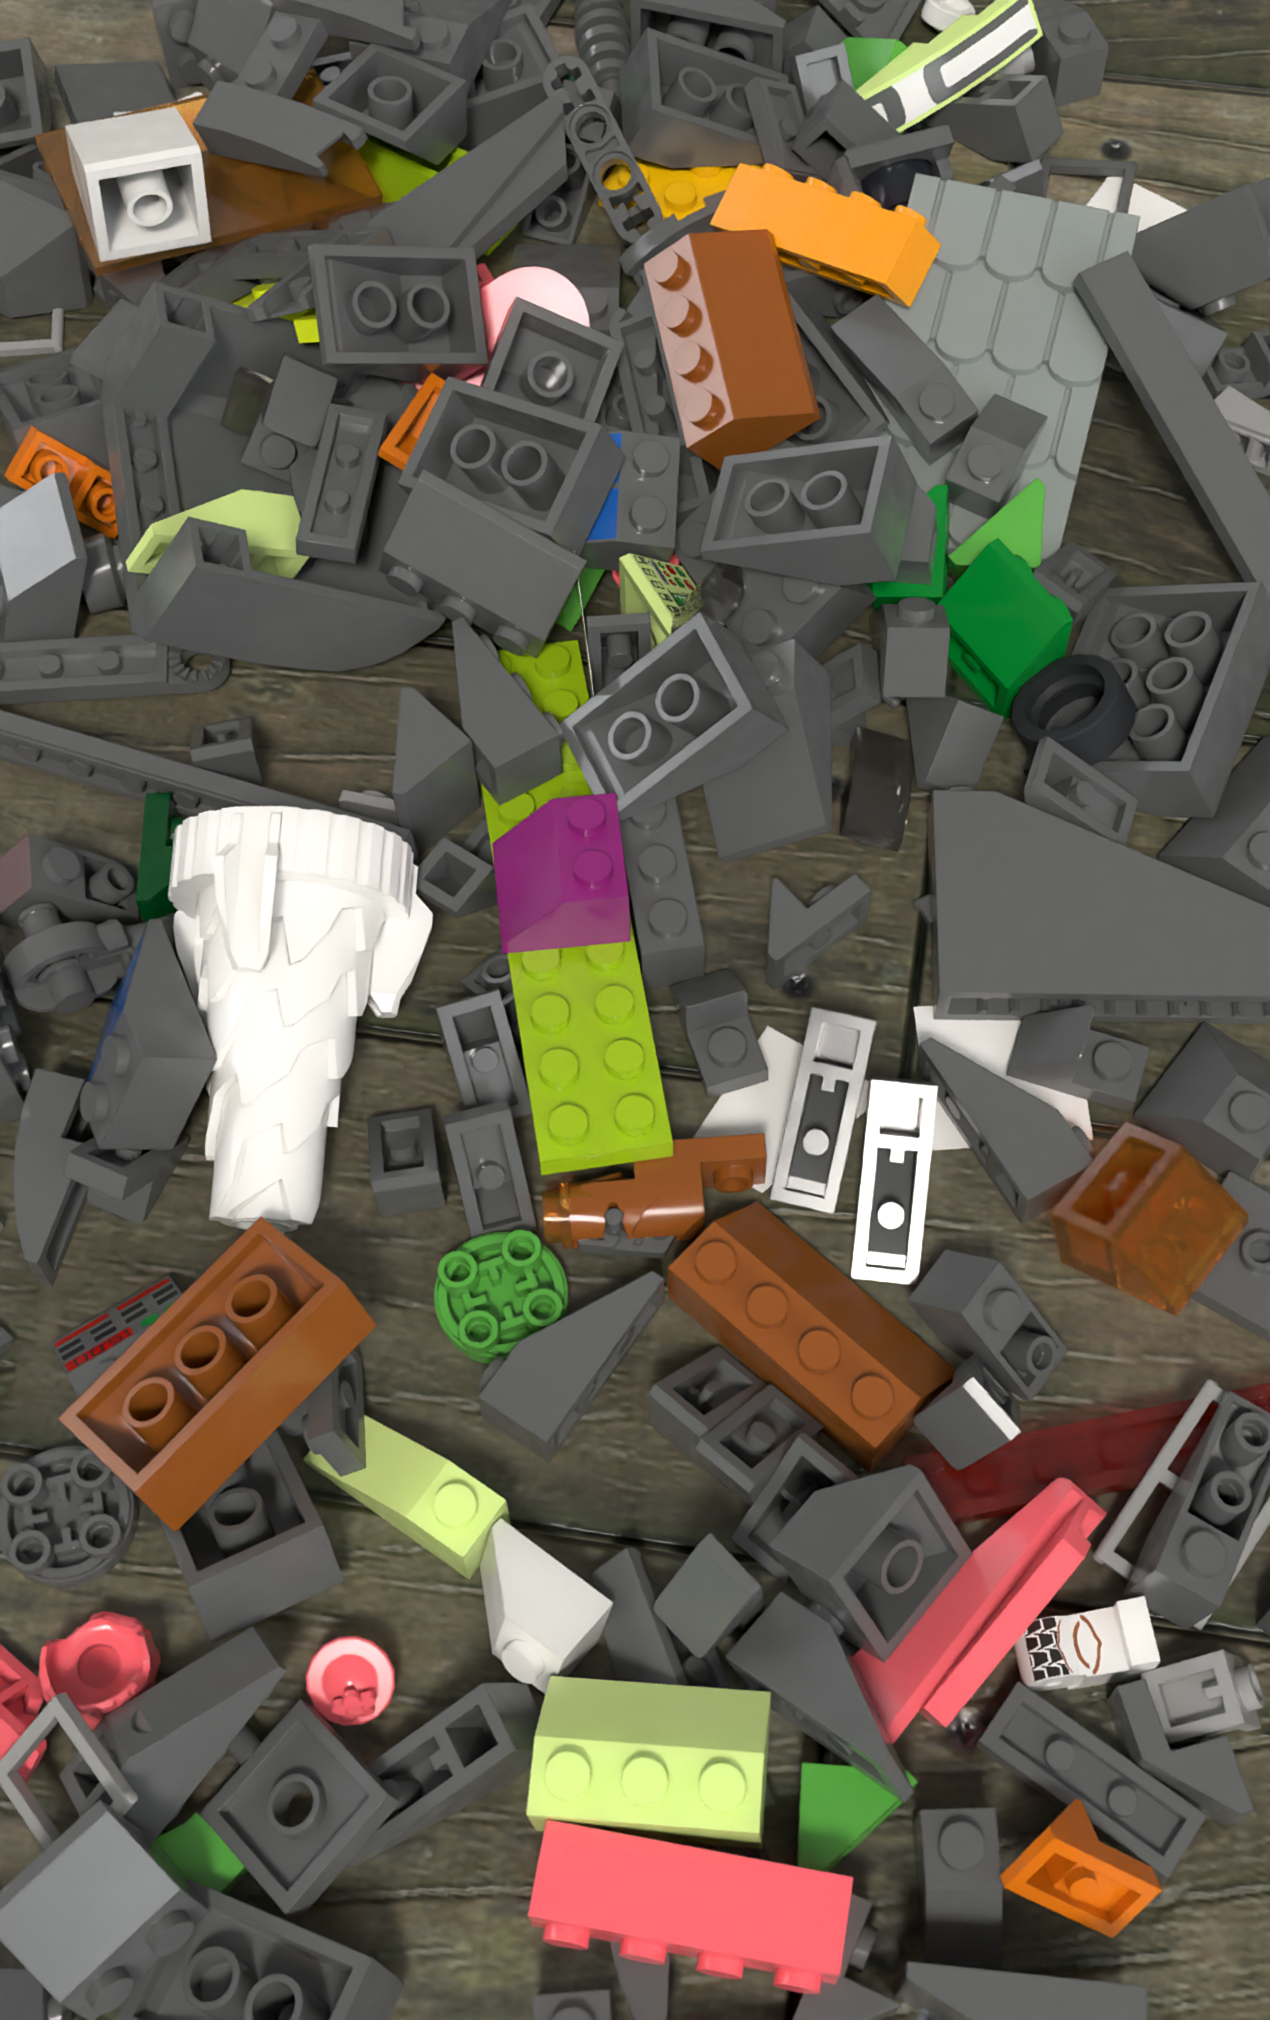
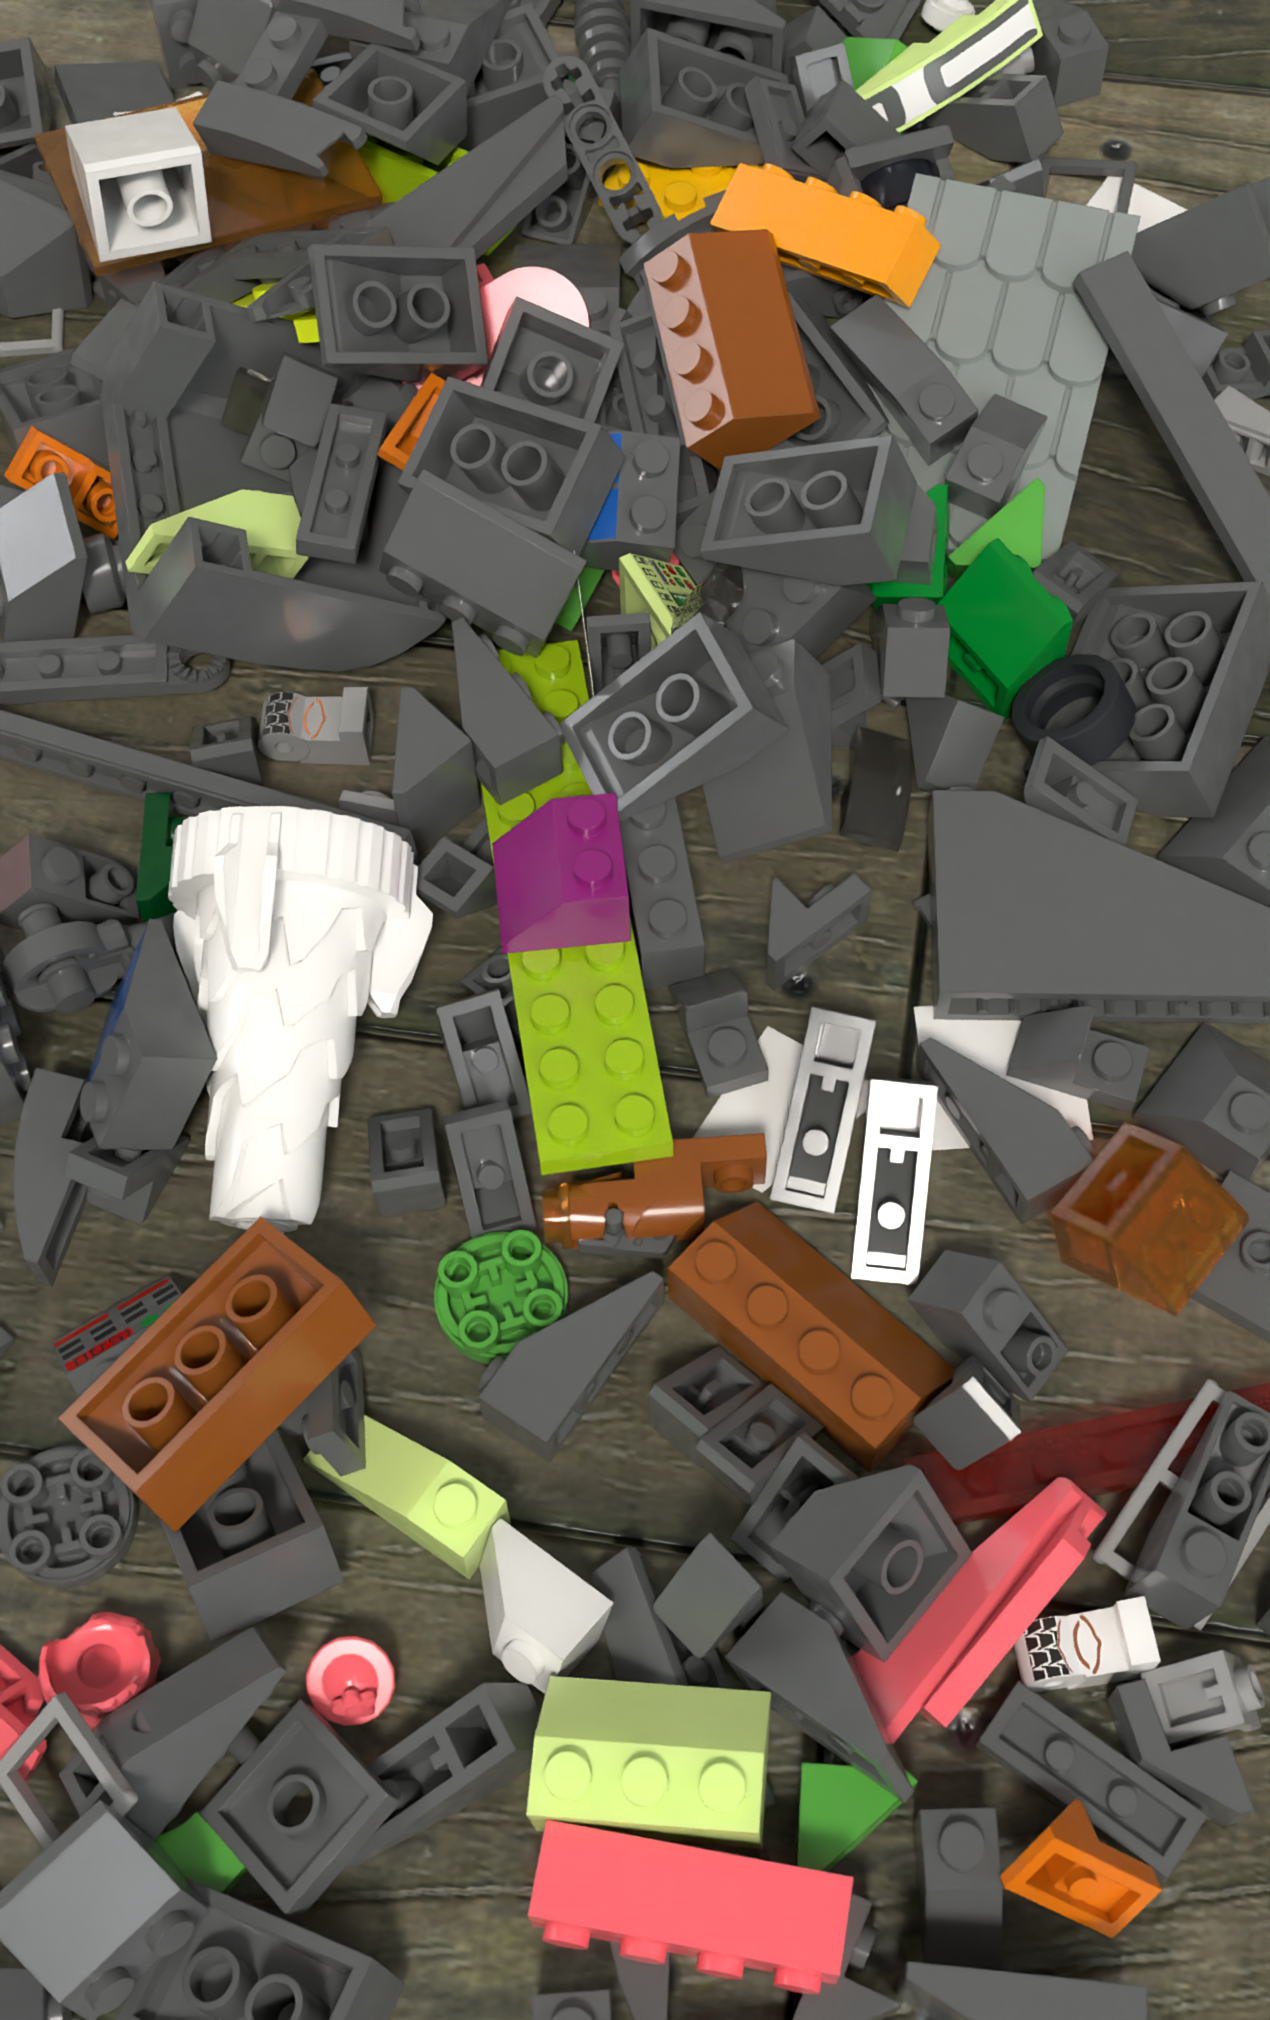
none -> light grey leg [258,687,375,765]

